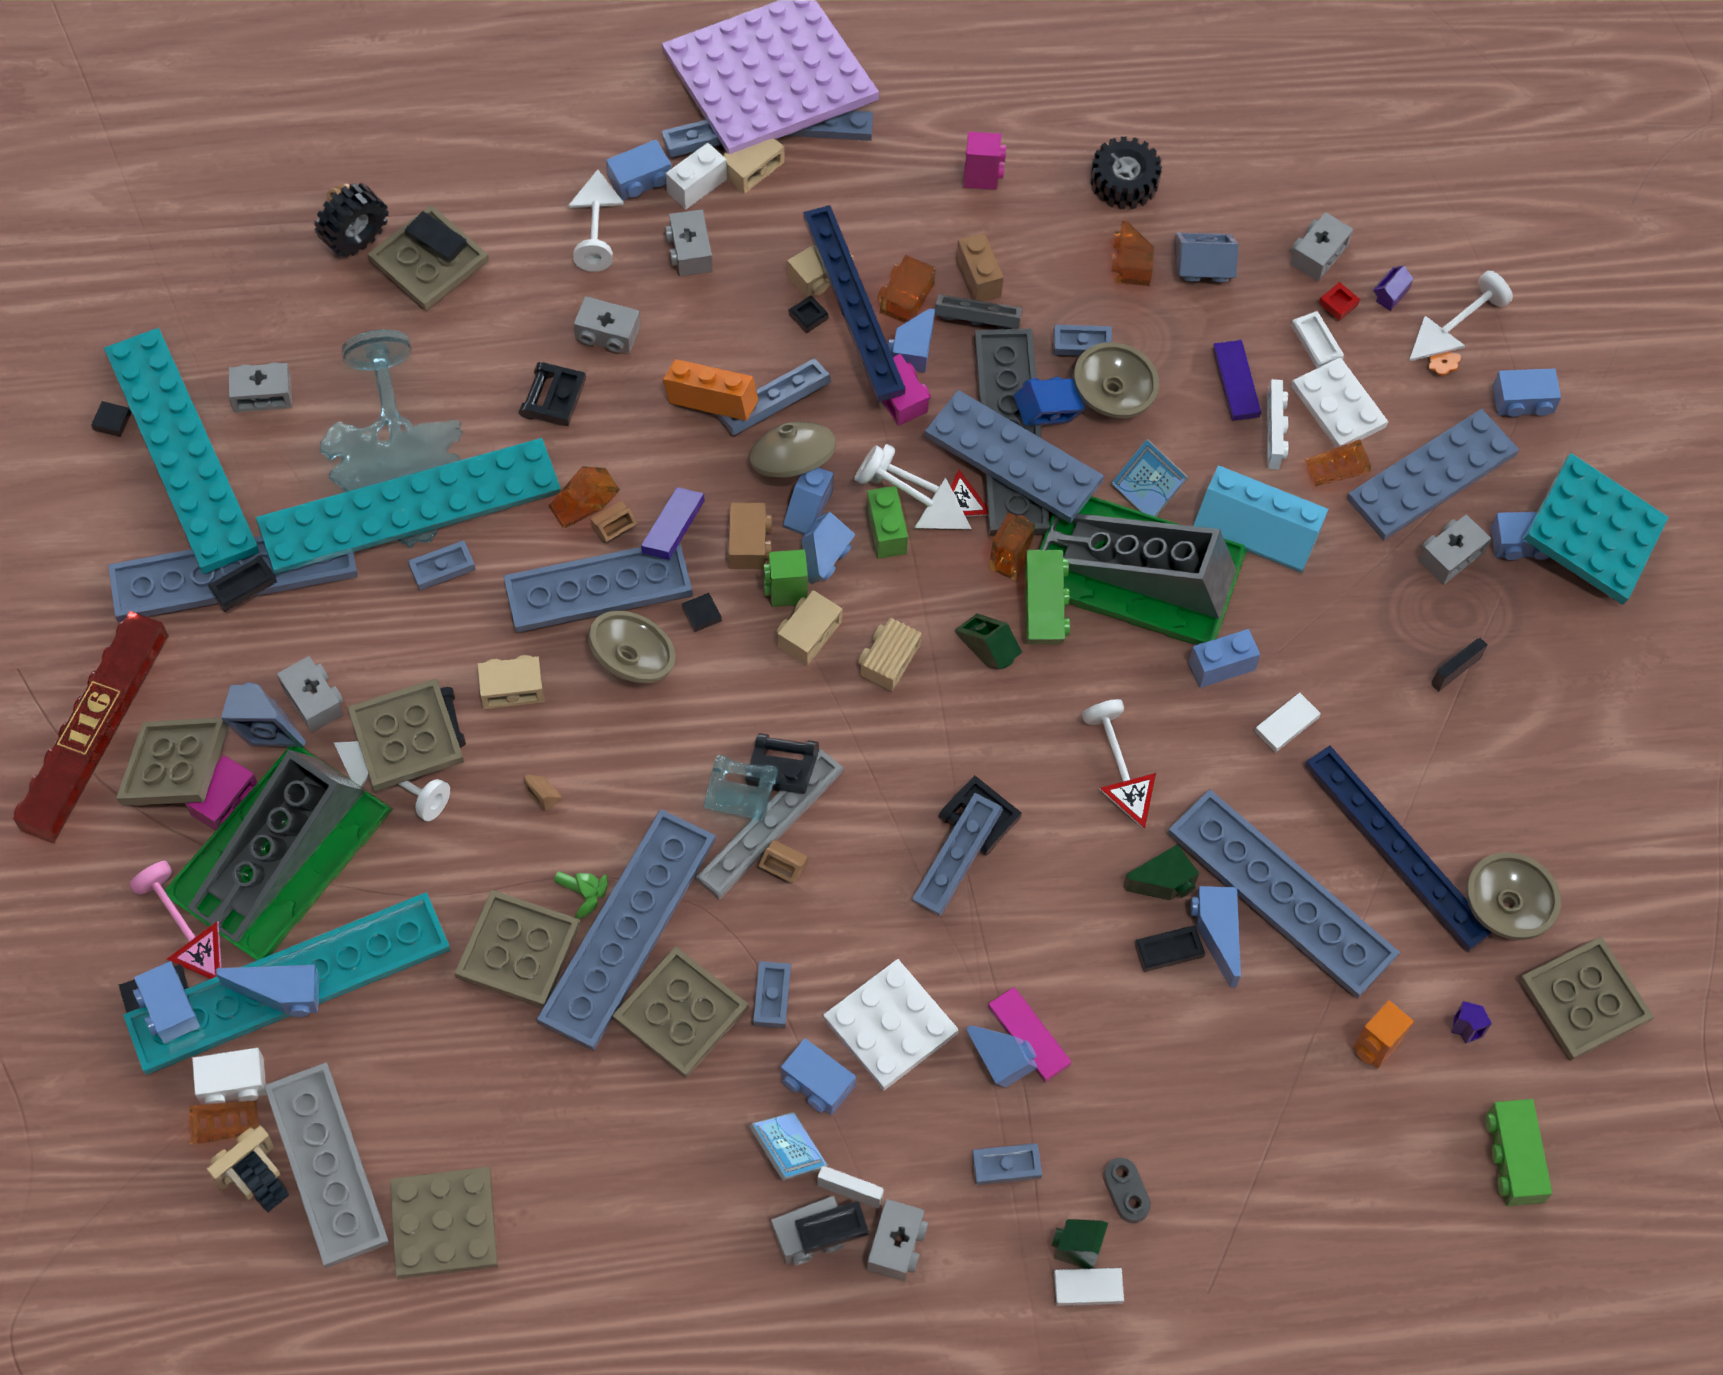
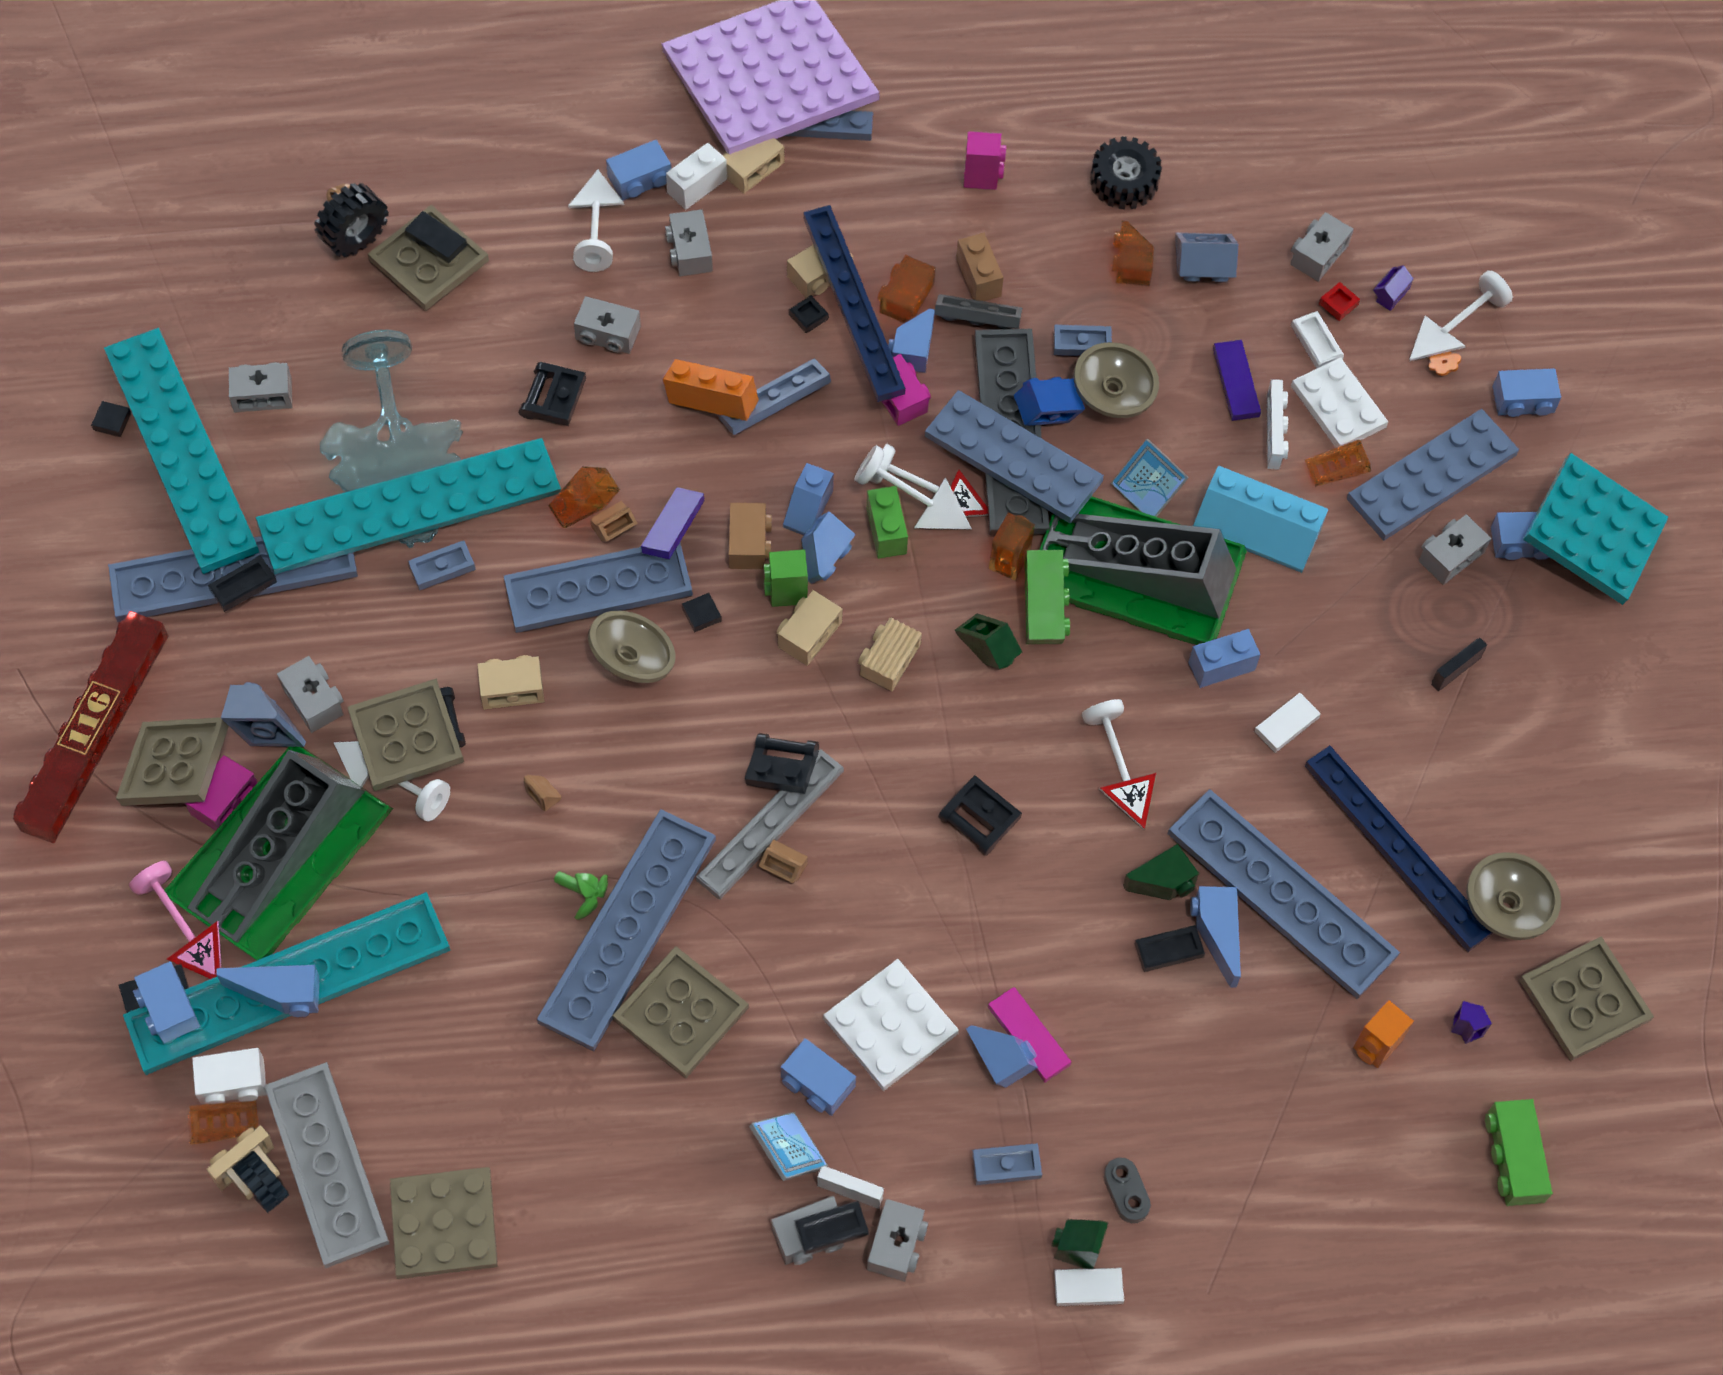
dark tan plate [455,889,581,1008] -> none
sand blue plate [662,120,722,158] -> none
clear light blue plate [704,755,778,821] -> none
dark tan dish [749,421,836,477] -> none
sand blue plate [753,961,791,1028] -> none
sand blue plate [912,793,1003,917] -> none

